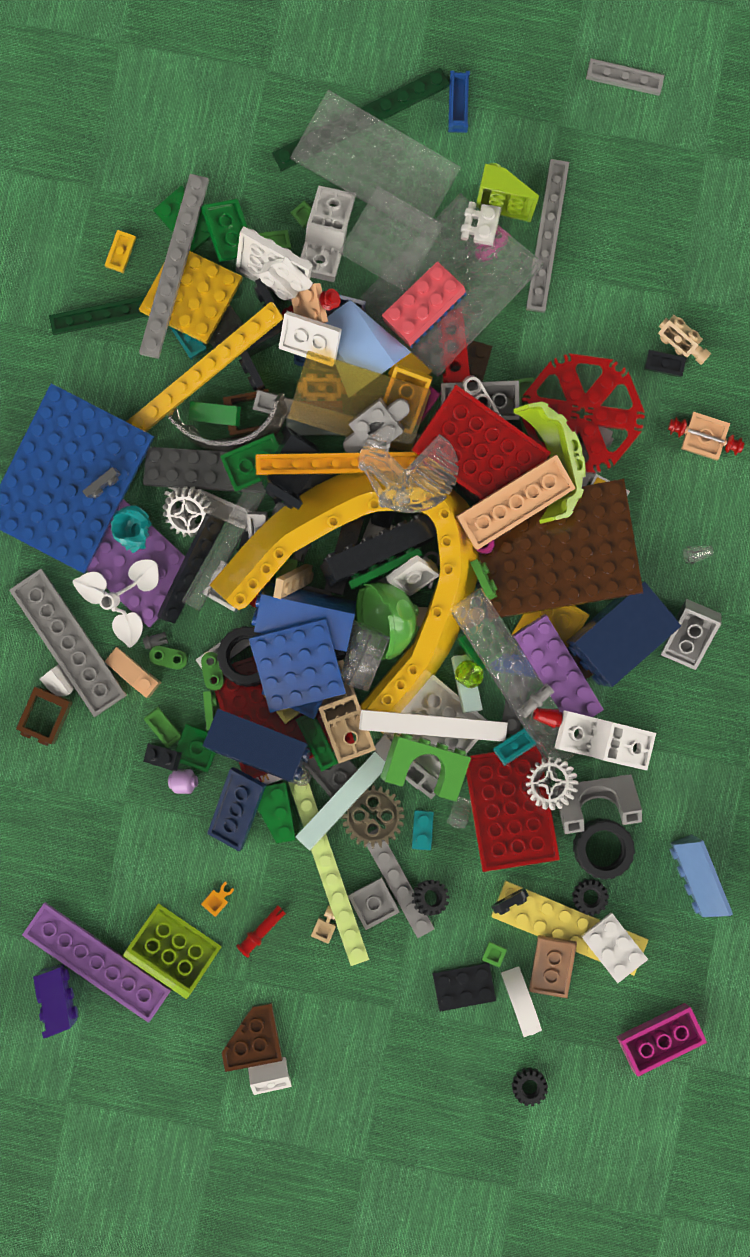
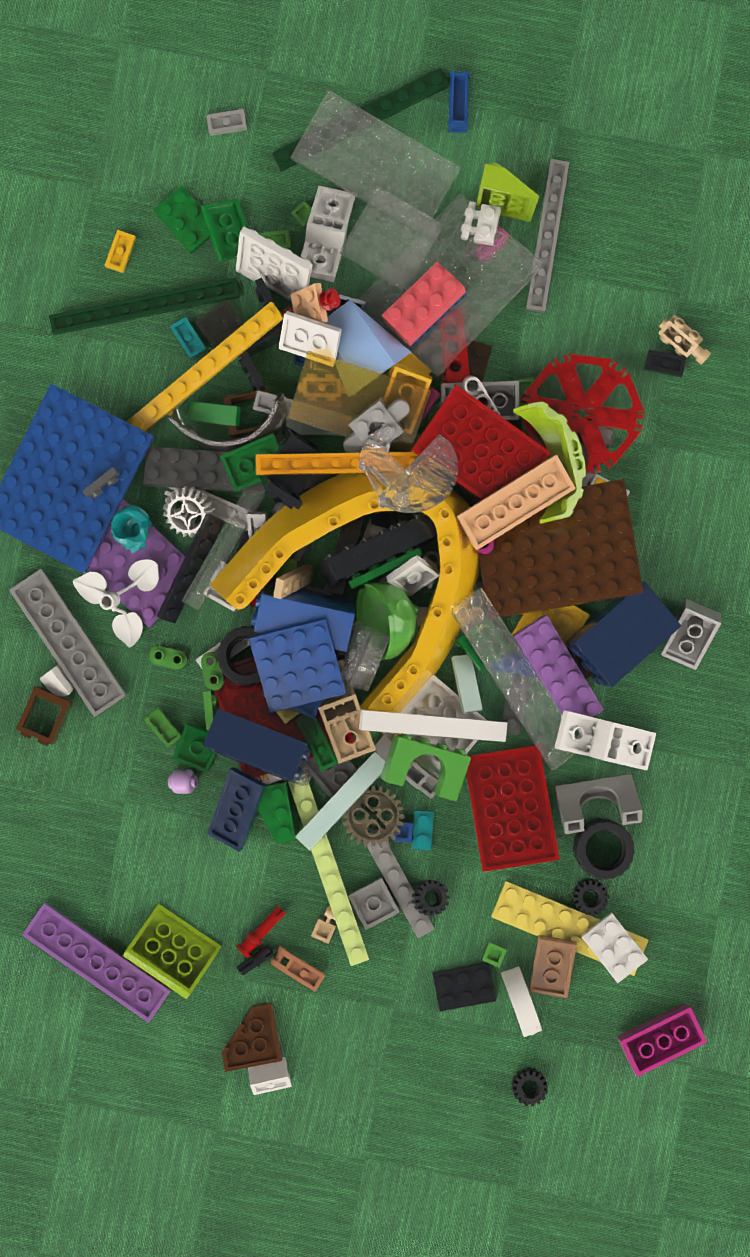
dark purple wedge [33,964,79,1039] -> none
light nougat slope [105,647,162,698] -> none
light grey plate [139,174,209,359] -> none
yellow plate [139,251,243,344] -> none
dark grey pin [143,631,168,650] -> none
black plate [143,743,182,771] -> none
light orange plate [201,882,234,917] -> none
white plate [258,257,313,301] -> none
clear bracket [447,796,472,828] -> none
clear neon green head [455,660,484,689] -> none
bright green plate [470,559,498,600] -> none
black plate [491,888,529,915] -> none
teal plate [493,728,536,766] -> none
light grey pin [517,683,554,718] -> none
white gear [526,757,579,810] -> none
red cone [533,708,563,728] -> none
light grey tile [586,58,665,96] -> none
light nougat plate [667,412,744,461] -> none
medium blue slope [670,834,733,917] -> none
clear cone [683,545,713,564] -> none
none -> light grey plate [206,109,247,136]
none -> black axle [237,945,274,975]
none -> nougat plate [270,946,326,992]
none -> blue plate [392,822,414,842]

